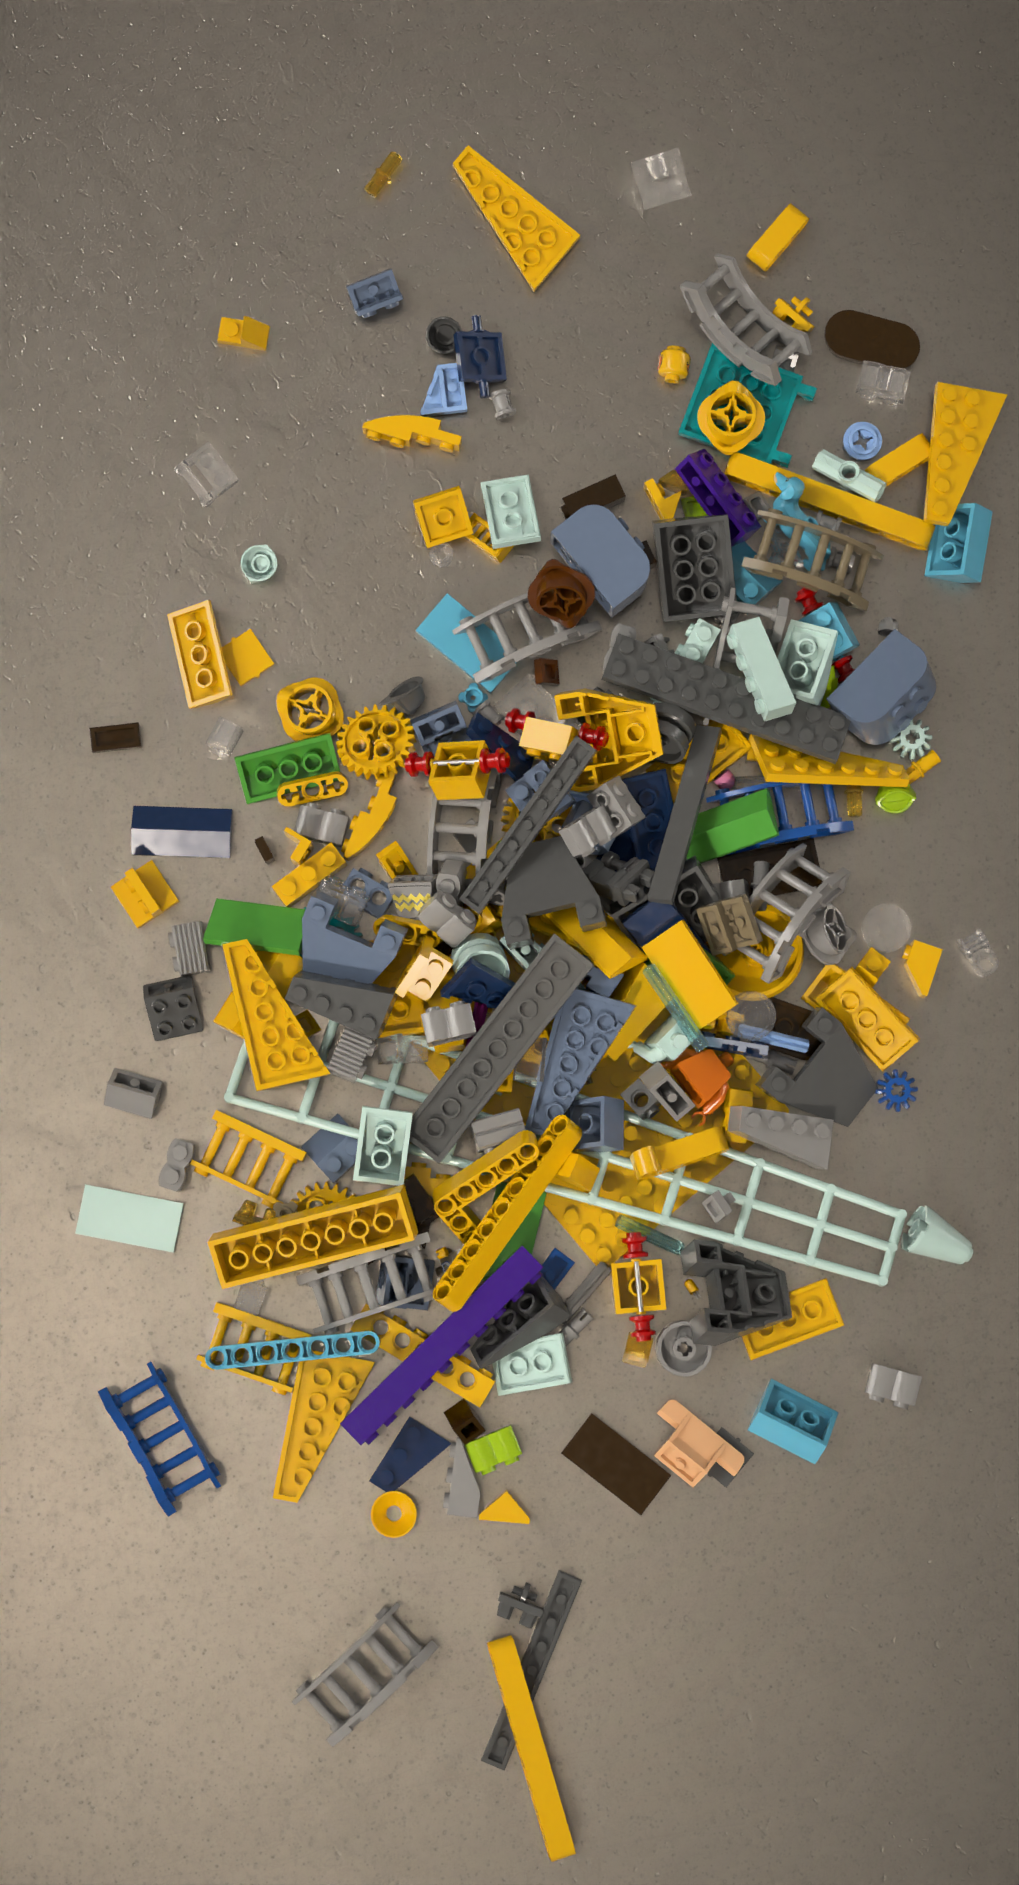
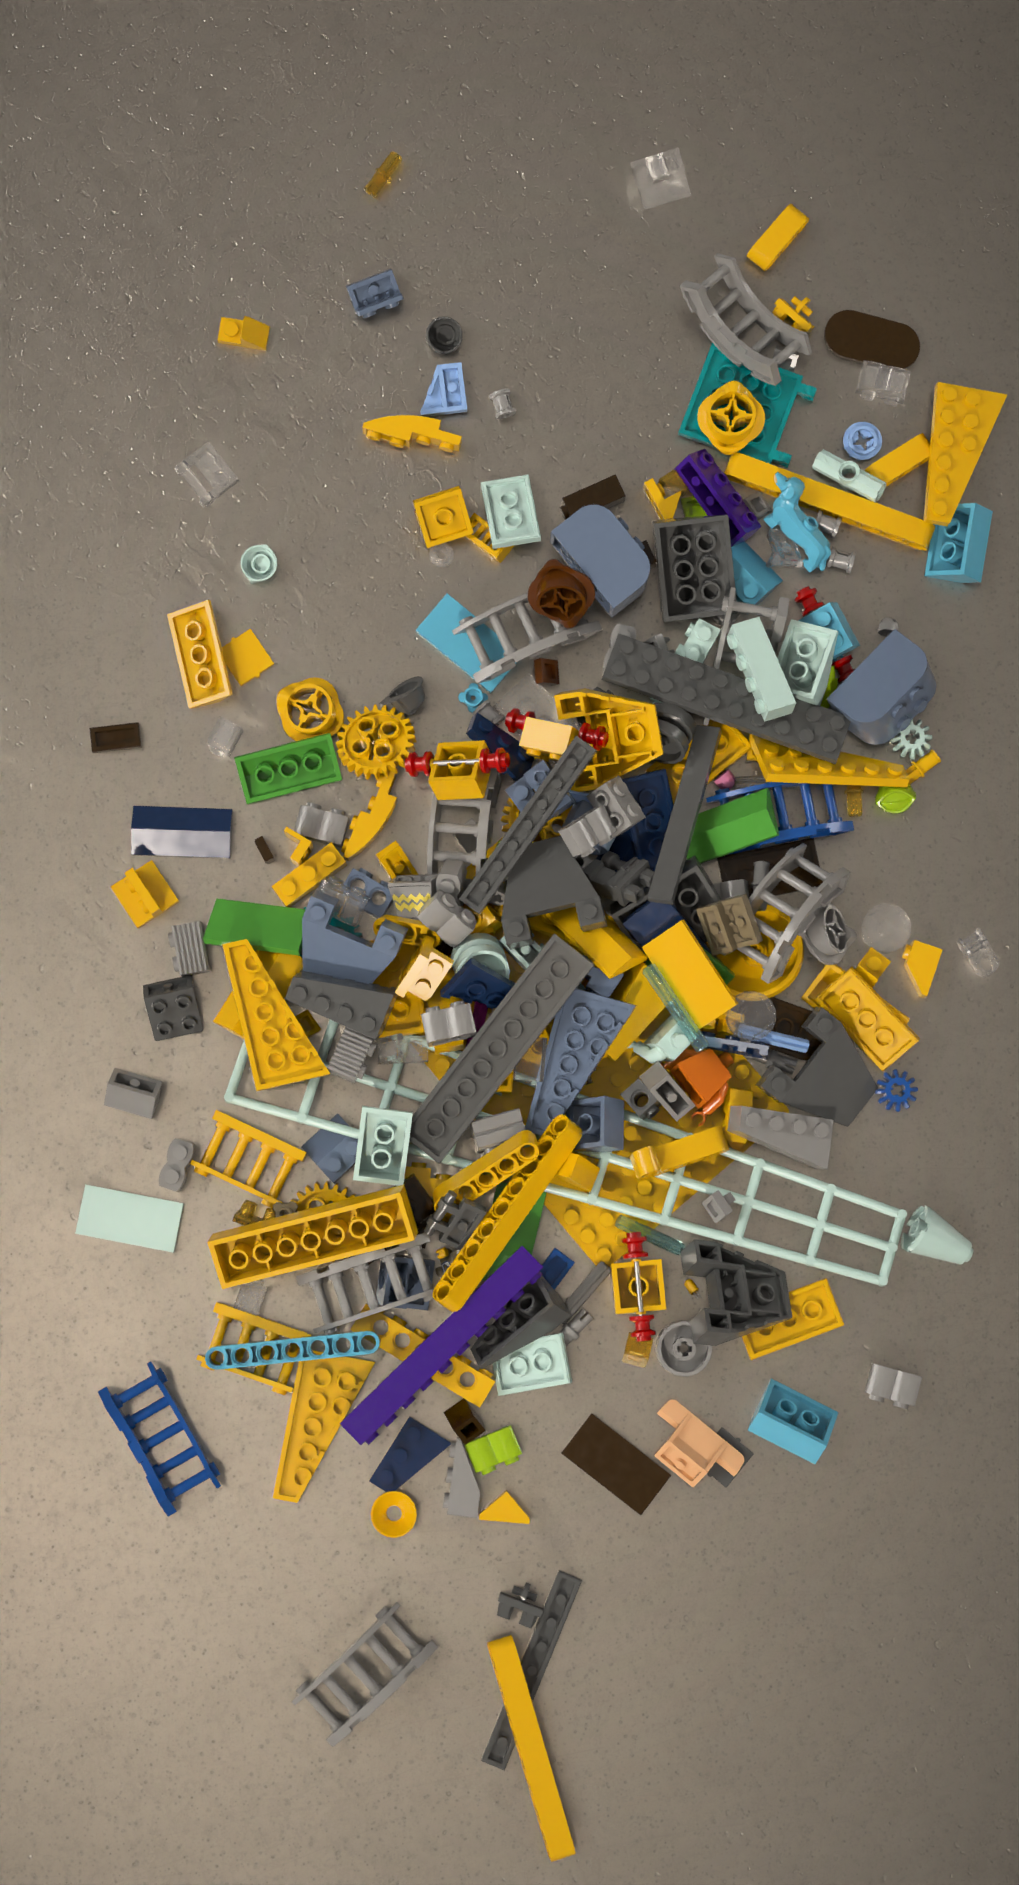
yellow beam [277,771,348,806] -> none
sand blue brick [411,700,472,757] -> none
yellow wing [453,145,580,292] -> none
dark blue plate [453,315,507,398] -> none
yellow head [657,345,691,384] -> none
dark tan fence [741,508,884,611] -> none
none -> dark grey plate [424,1190,486,1250]

